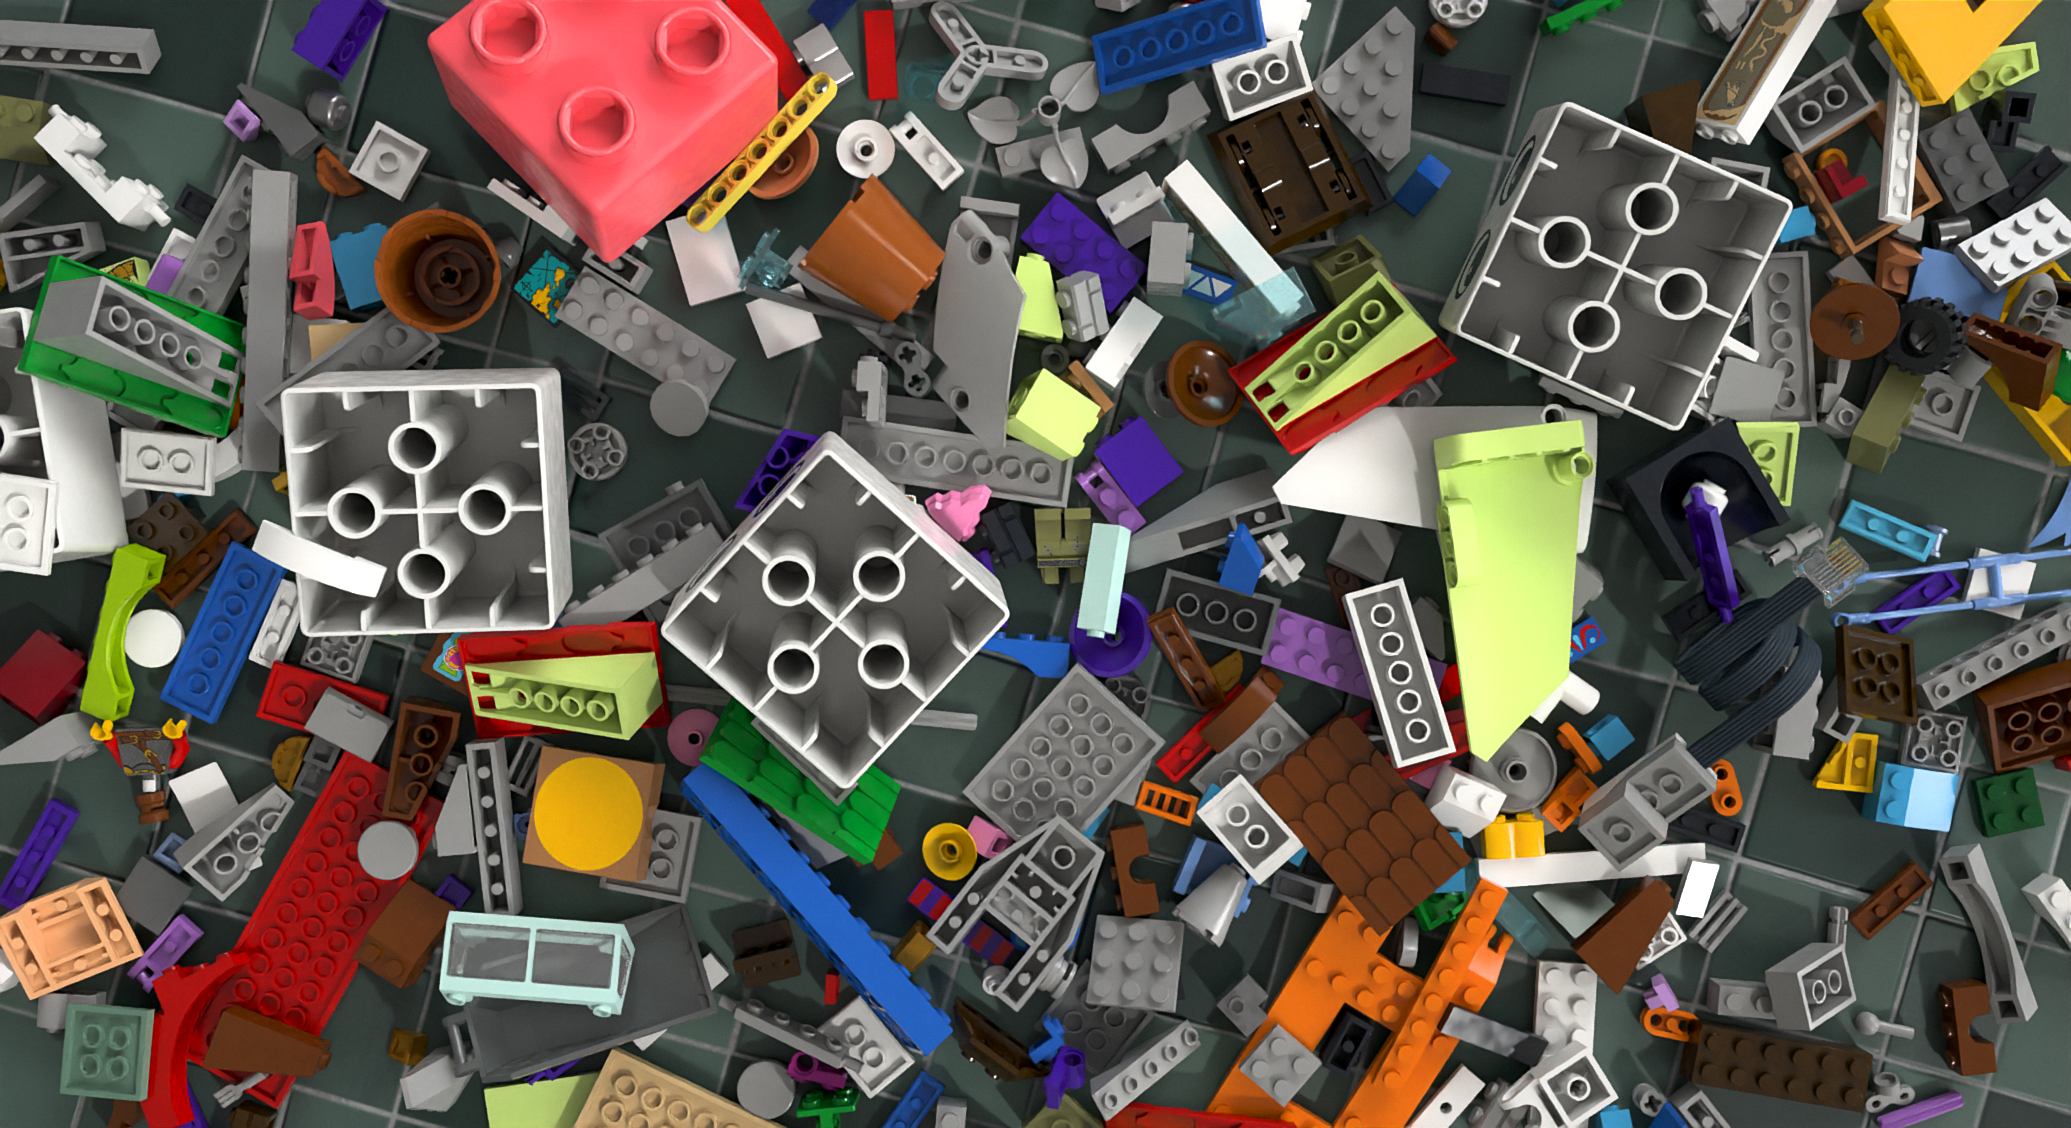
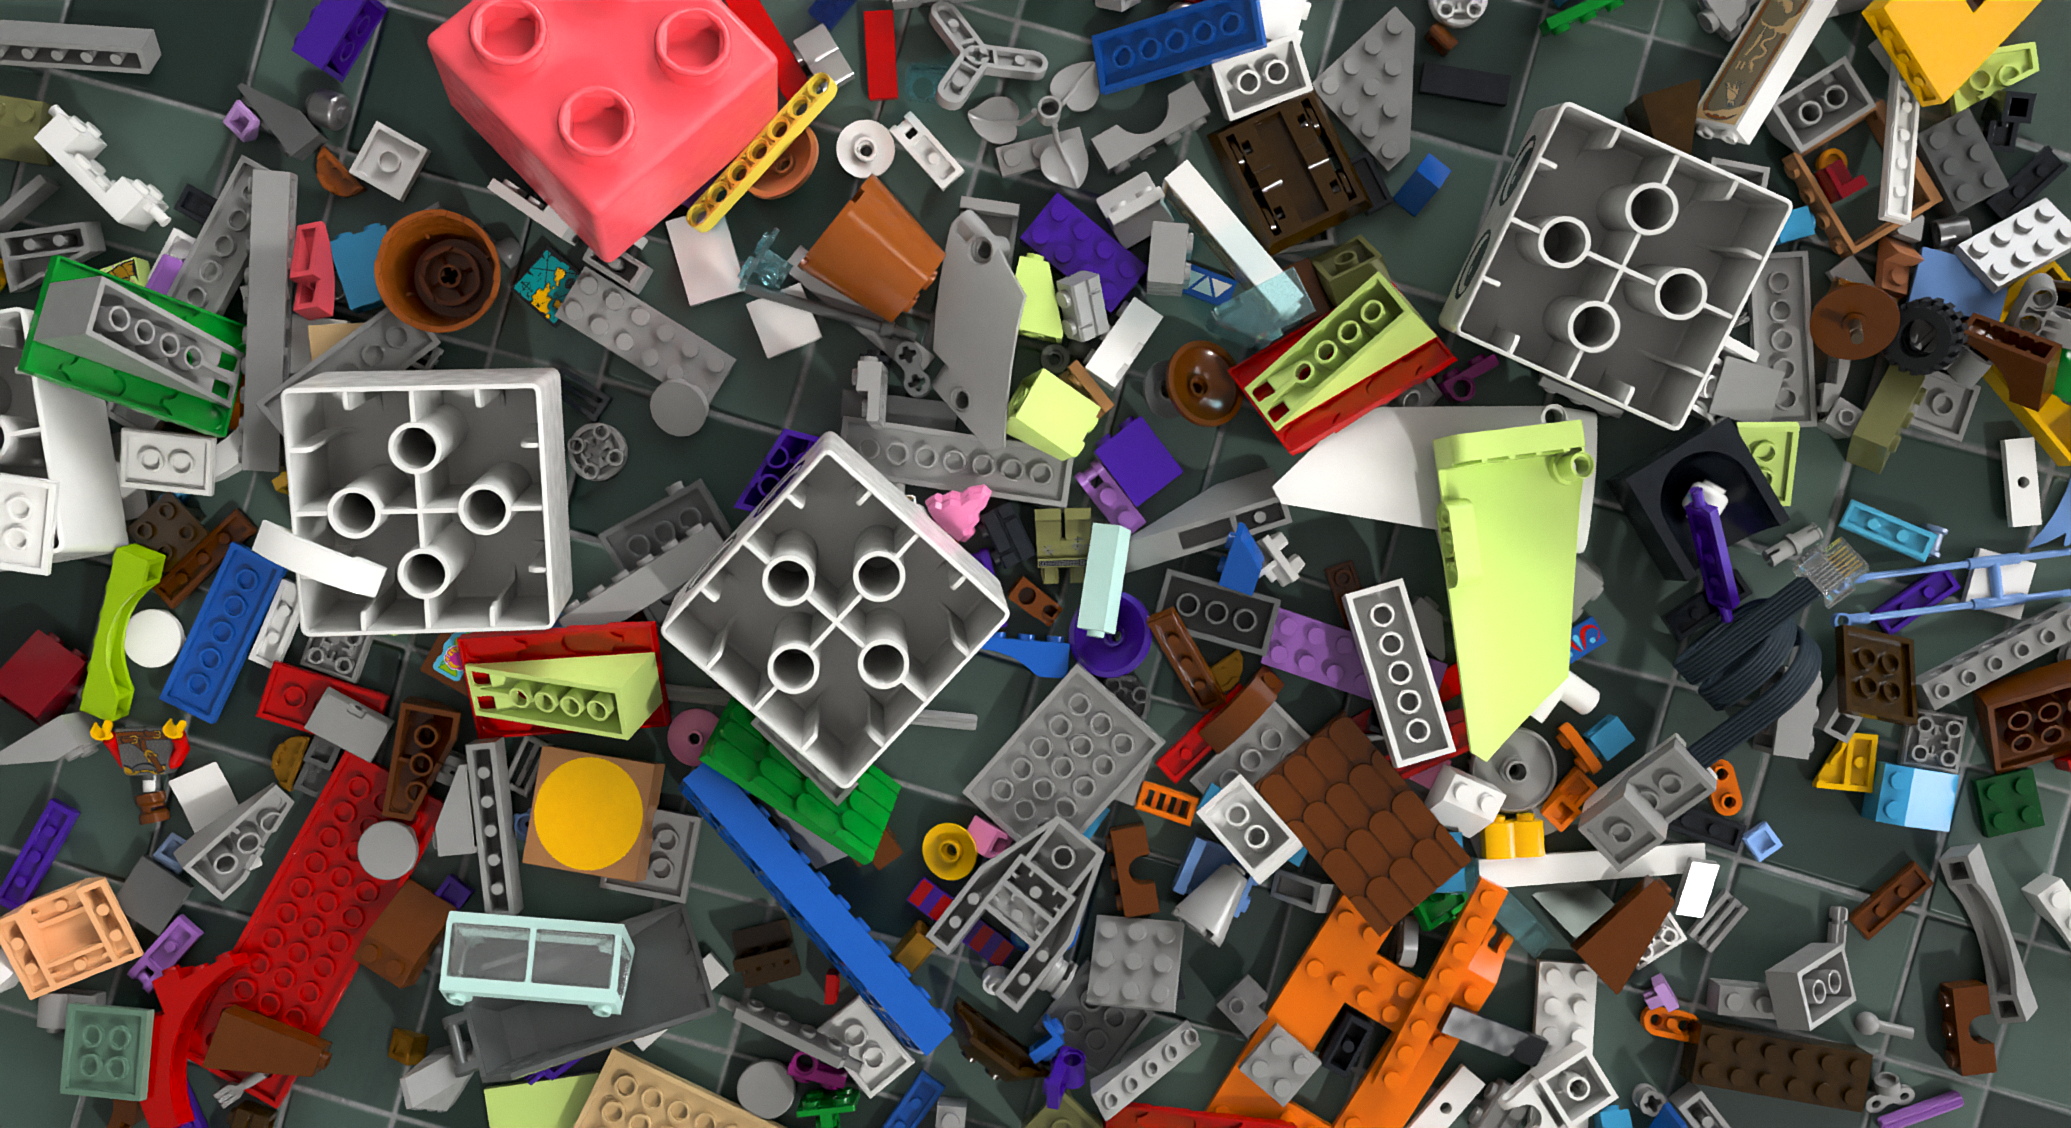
light grey tile [1326,515,1402,585] -> none
none -> reddish brown leg [1005,574,1064,627]
none -> reddish brown tile [1281,257,1330,323]
none -> magenta plate [1437,353,1499,404]
none -> light blue tile [1742,821,1783,862]
none -> white tile [2000,437,2042,527]

